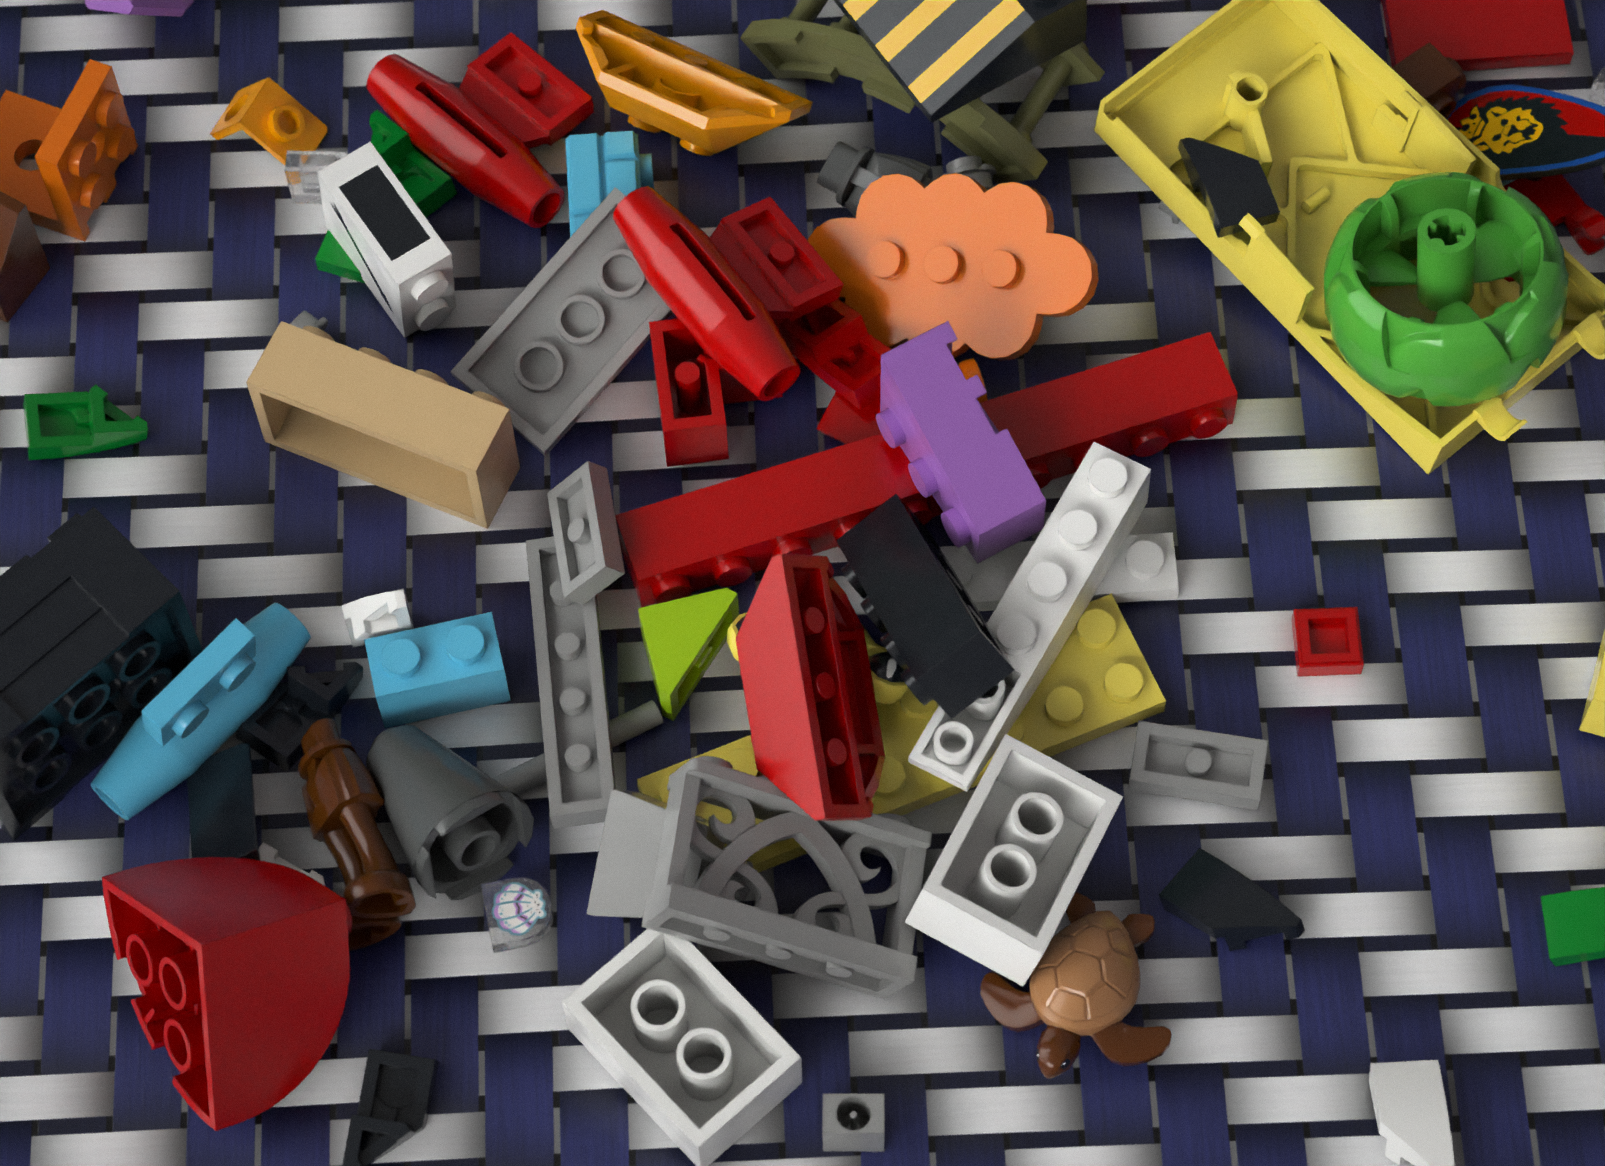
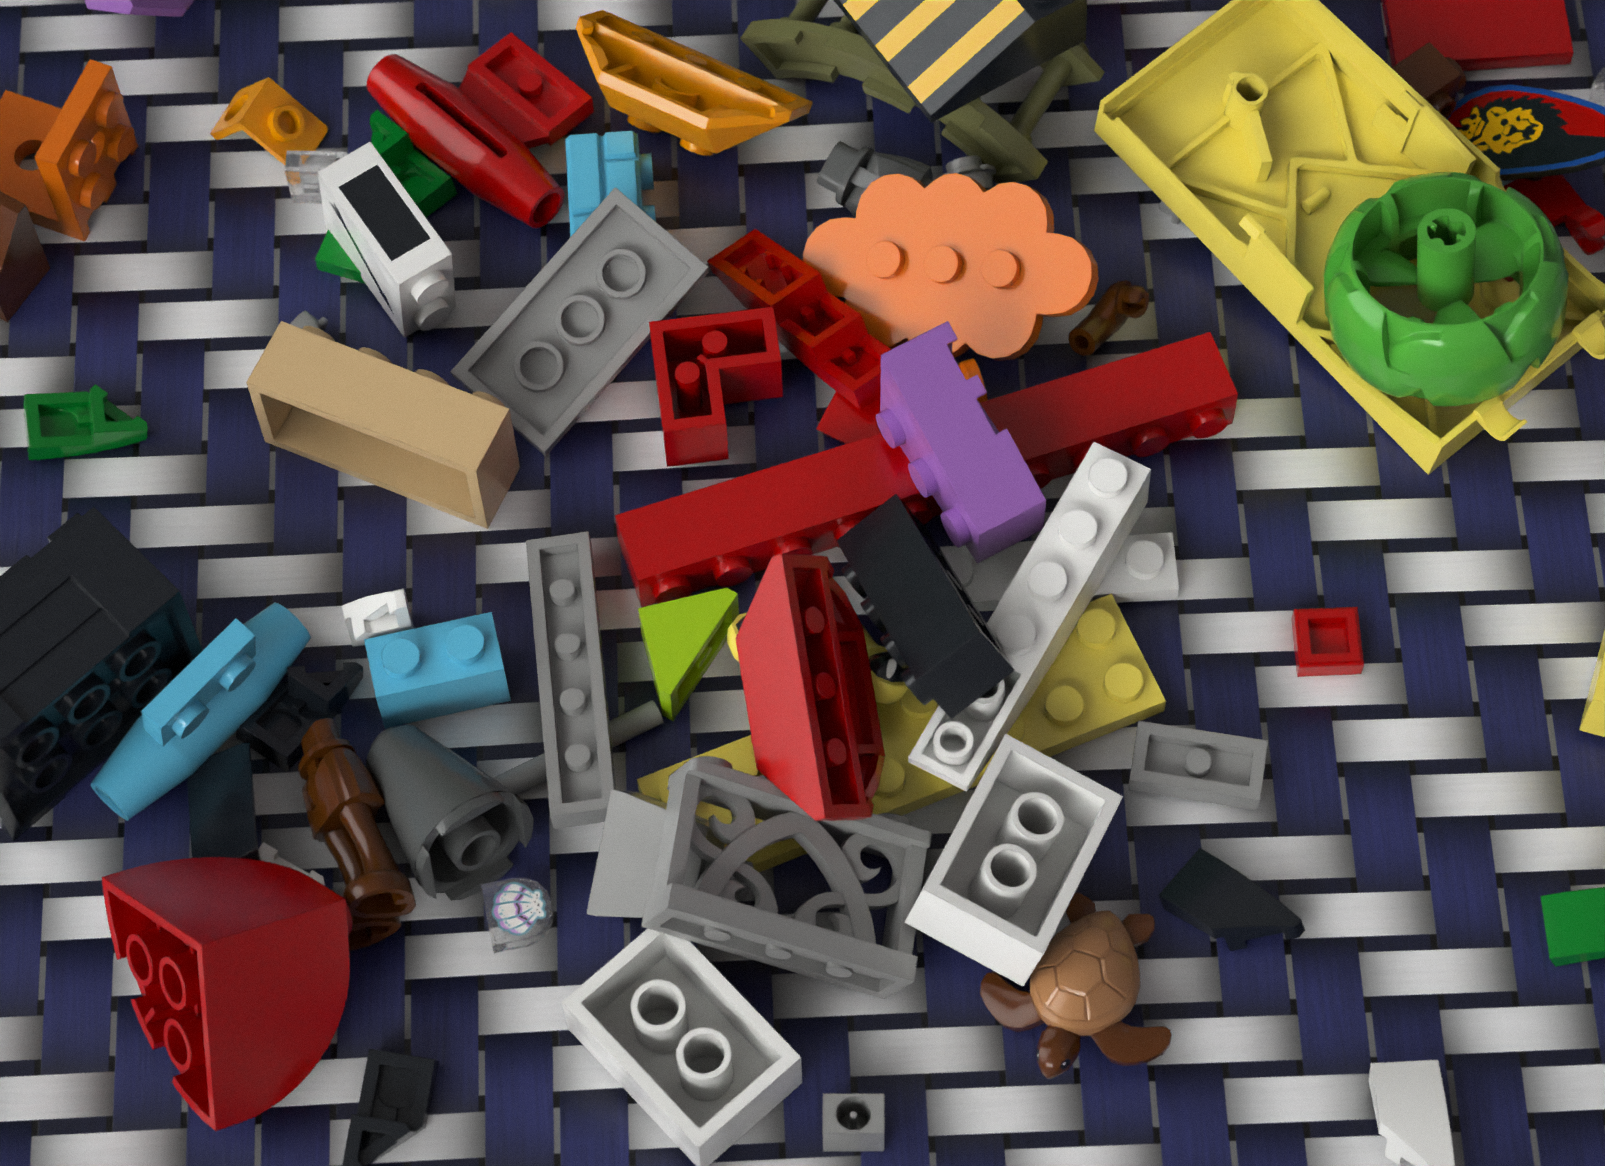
light grey plate [547,461,625,605] -> none
red plate [613,186,844,401] -> none
black slope [1178,137,1280,238] -> none
none -> reddish brown arm [1068,280,1149,356]

